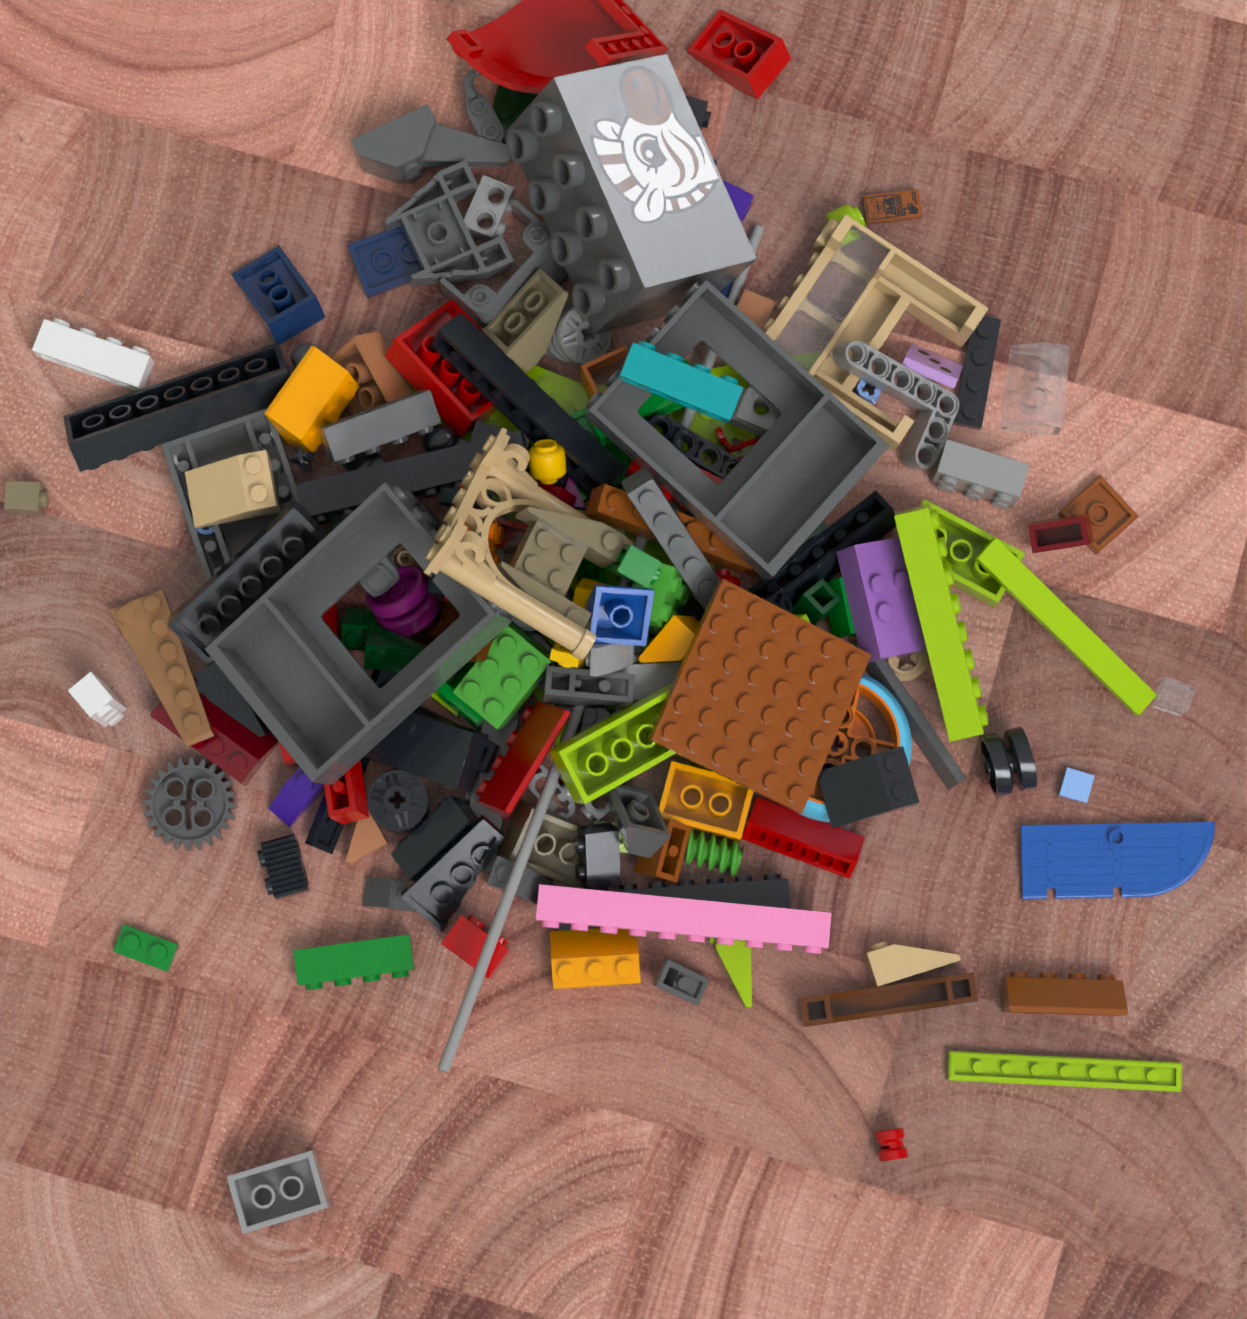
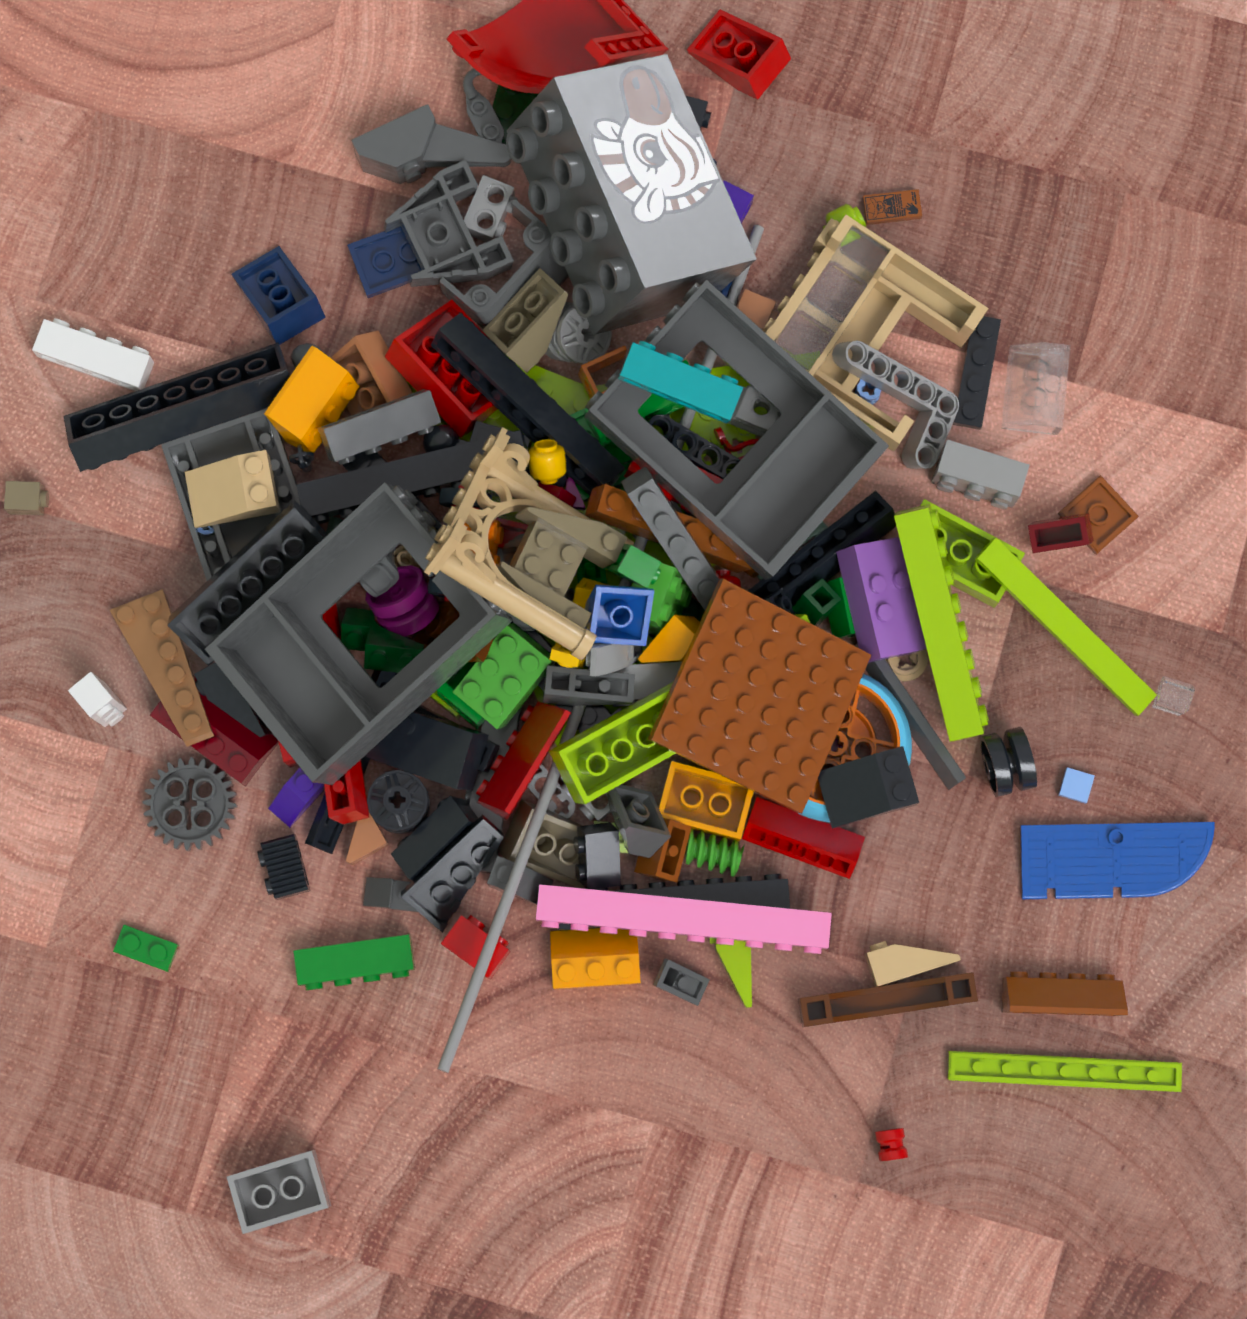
lavender tile [902,344,963,388] -> none

